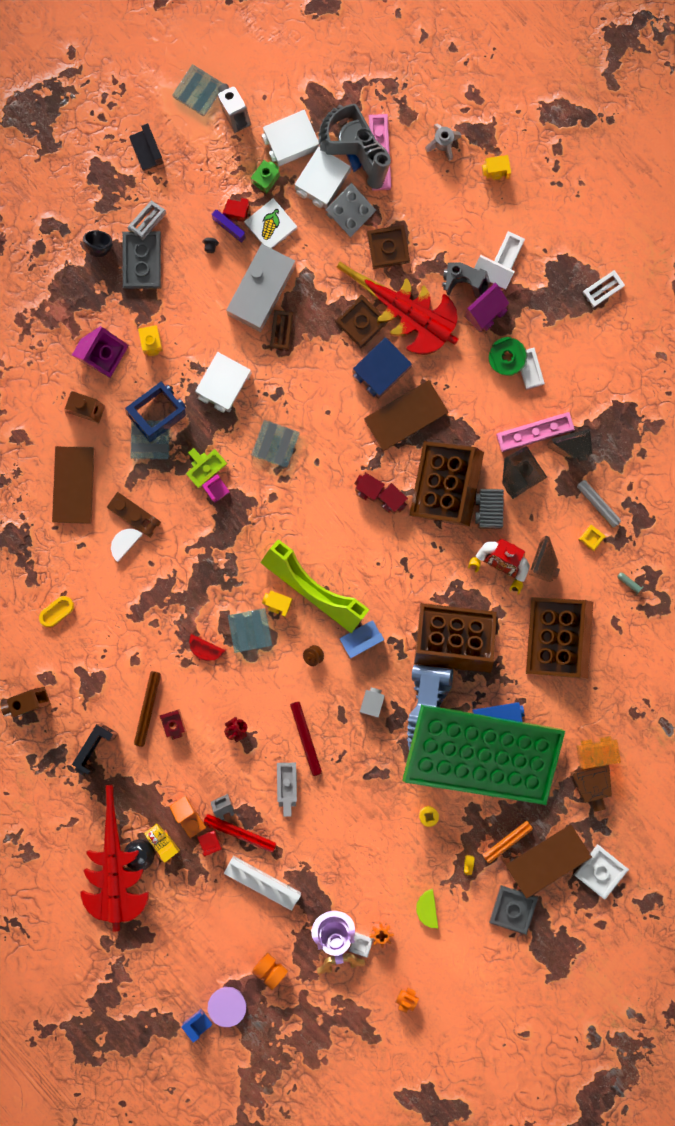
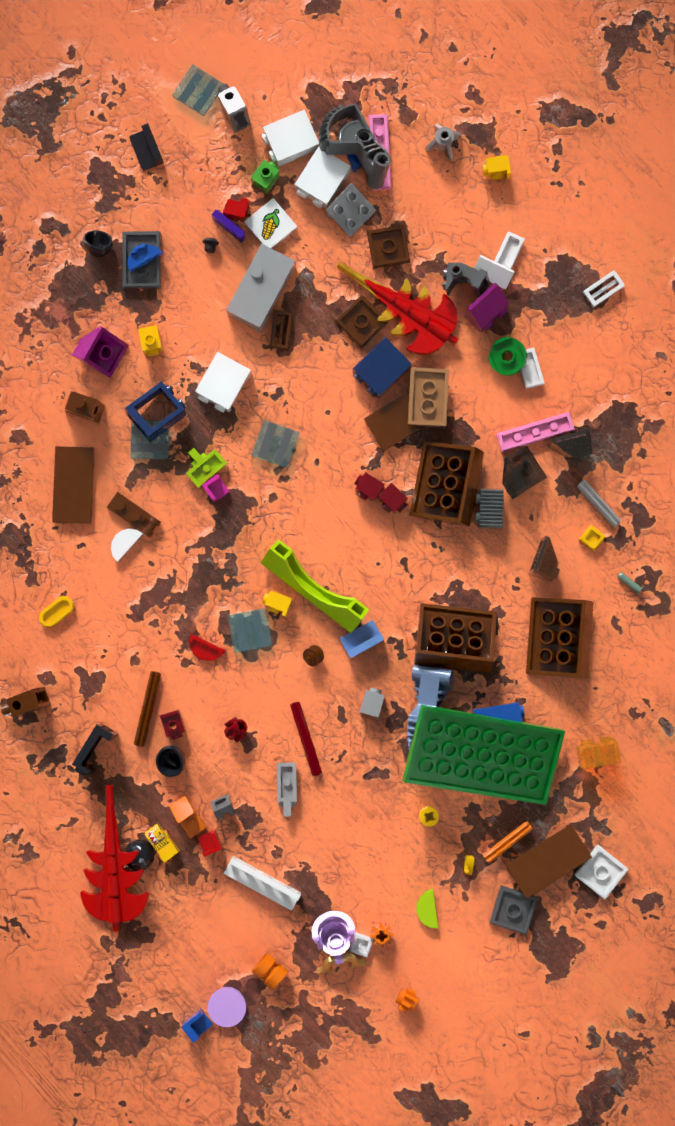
light grey tile [128,200,167,240] -> none
red axle [203,814,276,852] -> none
torso [468,539,530,595] -> none
reddish brown torso [570,764,612,812] -> none
none -> blue tile [128,244,163,273]
none -> black piece [156,745,186,777]
none -> medium nougat plate [408,367,449,427]

